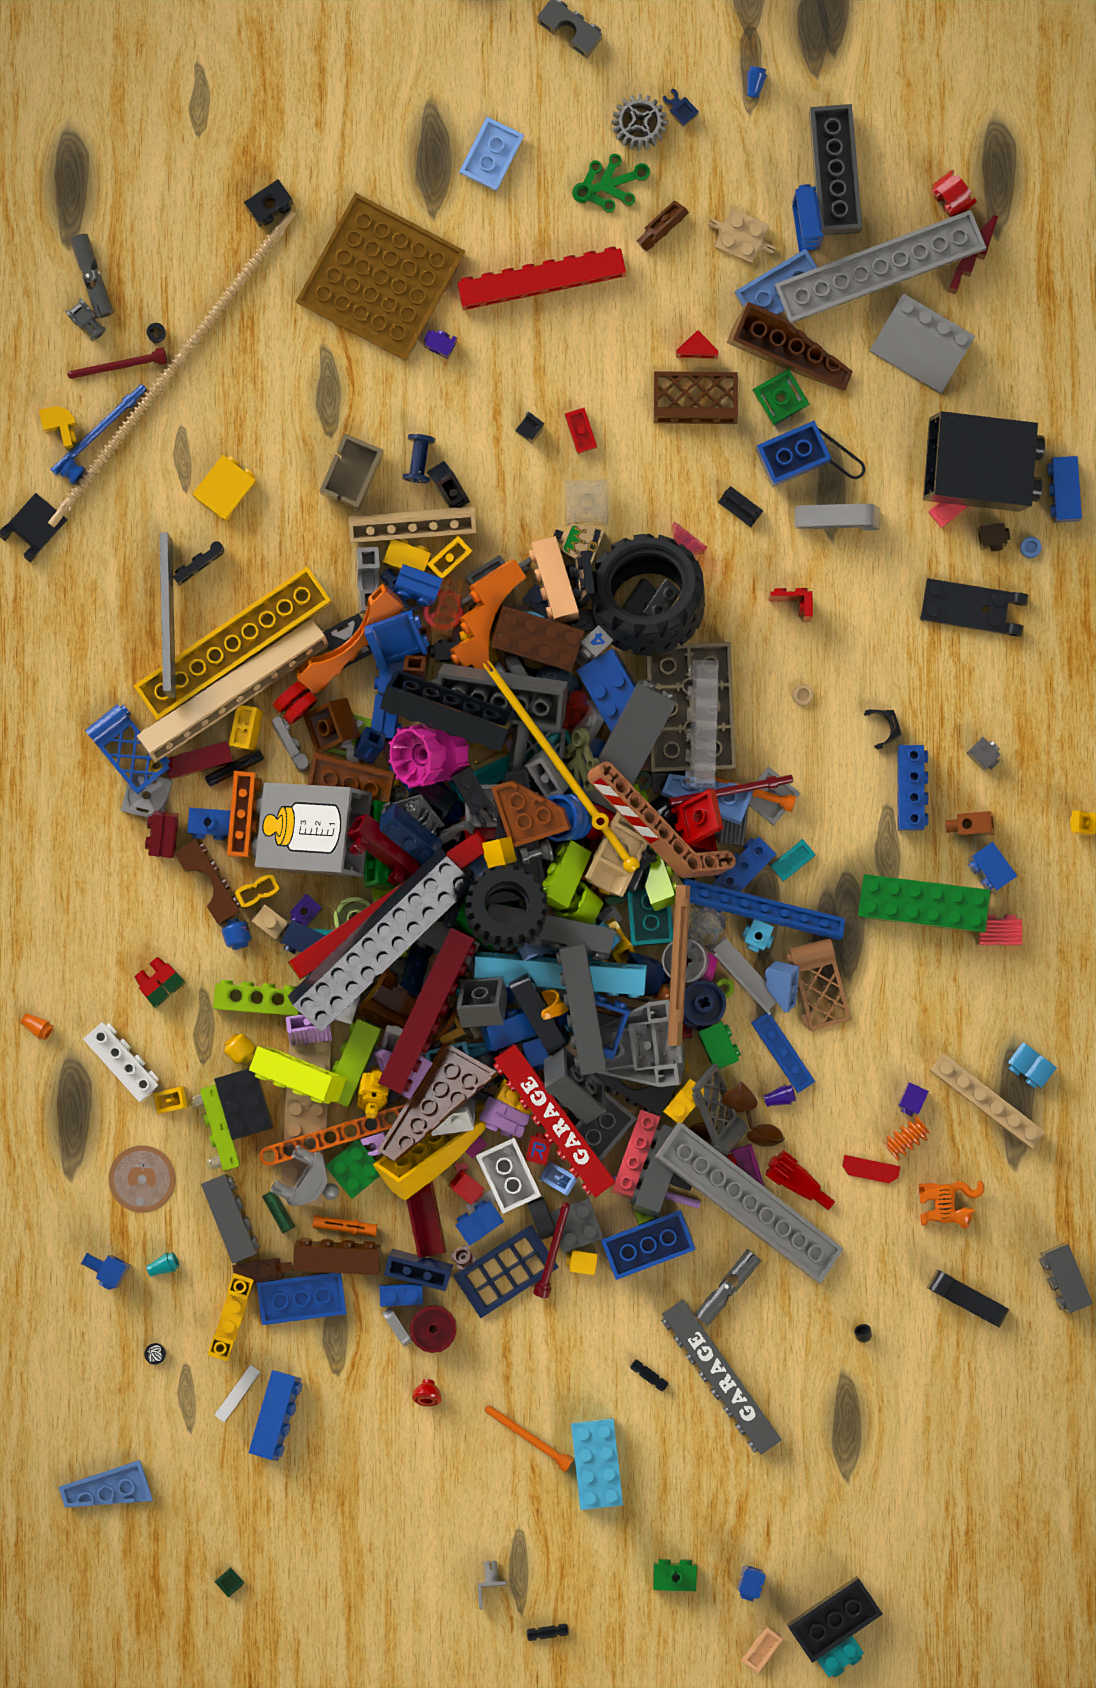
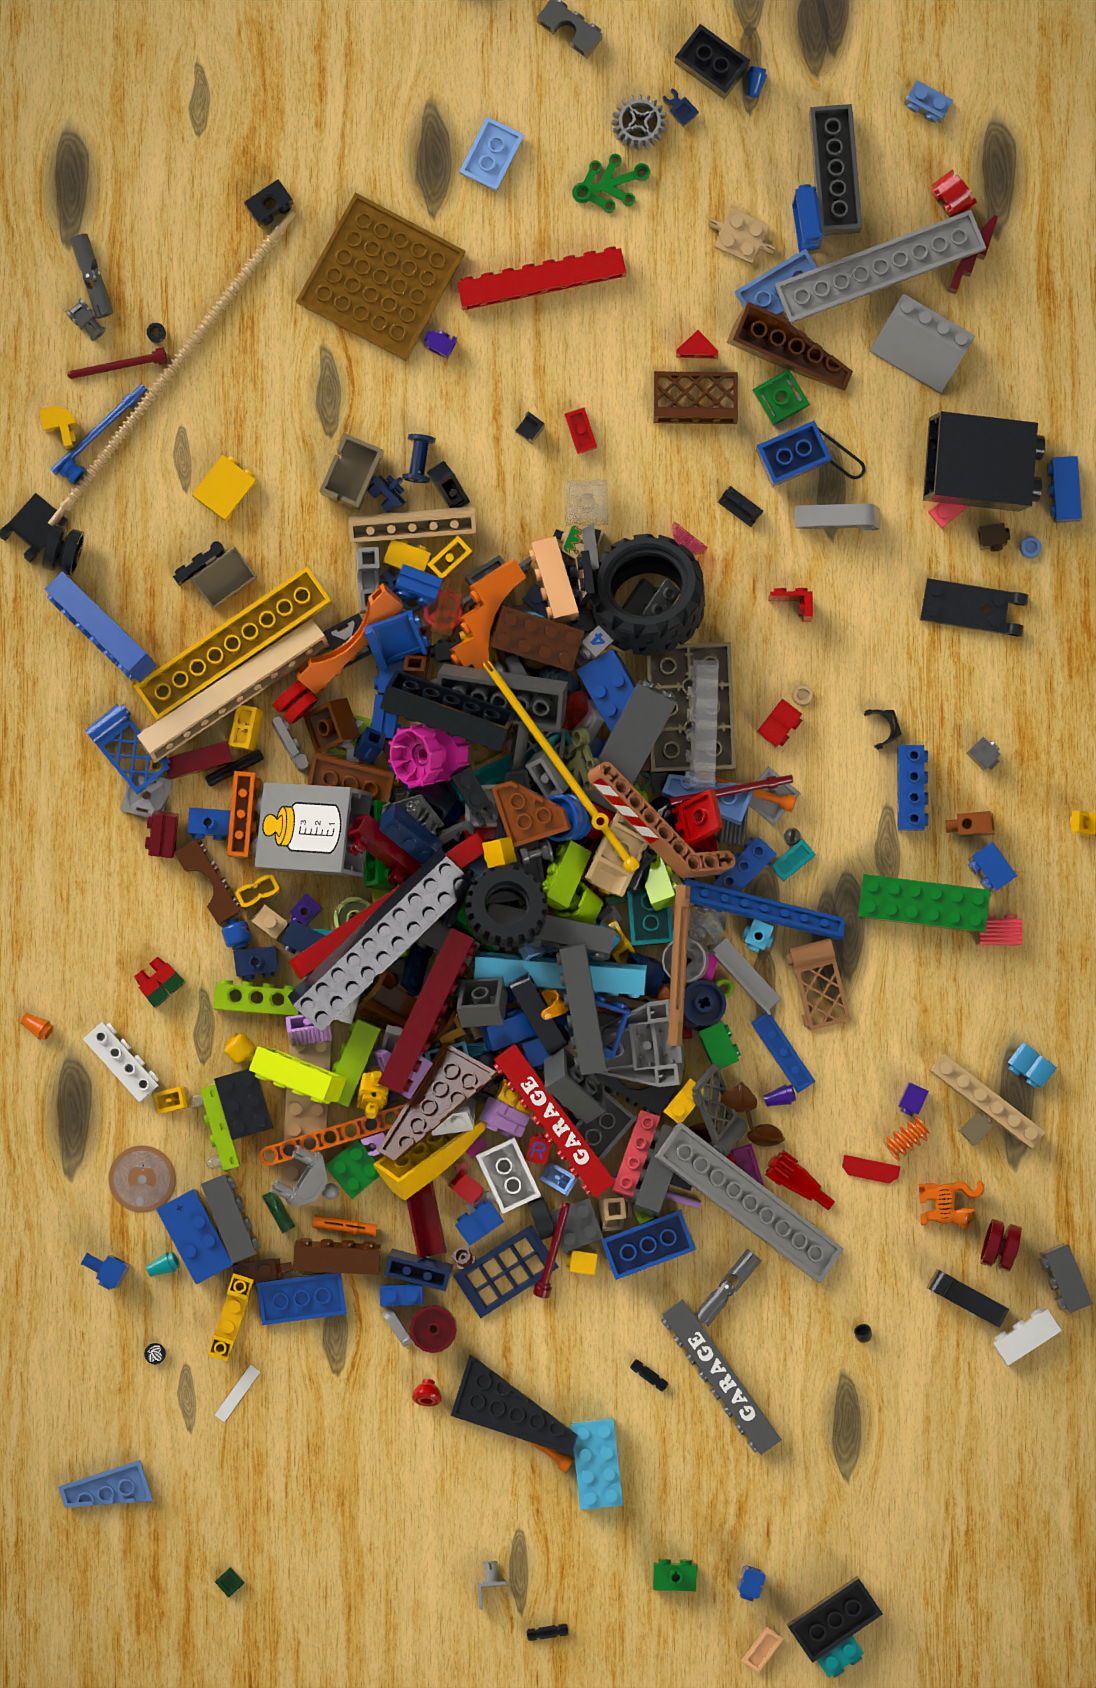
tile [160,532,176,698] -> none
blue brick [248,1370,302,1461] -> none
reddish brown hinge [636,201,689,252] -> none
medium blue slope [765,961,800,1012] -> none
none -> black wheel [42,524,84,576]
none -> brick [45,571,157,683]
none -> blue brick [156,1189,235,1284]
none -> dark tan container [190,546,257,609]
none -> dark blue brick [233,946,280,981]
none -> dark blue hips [367,475,406,513]
none -> black wing [451,1355,578,1455]
none -> dark grey sticker [582,523,599,572]
none -> tan brick [598,1197,633,1231]
none -> black brick [674,24,750,100]
none -> red brick [756,698,803,748]
none -> dark grey hinge [784,828,801,845]
none -> medium blue bracket [904,80,953,123]
none -> dark tan brick [958,1113,993,1146]
none -> dark red wheel [980,1219,1022,1272]
none -> white brick [992,1308,1061,1366]

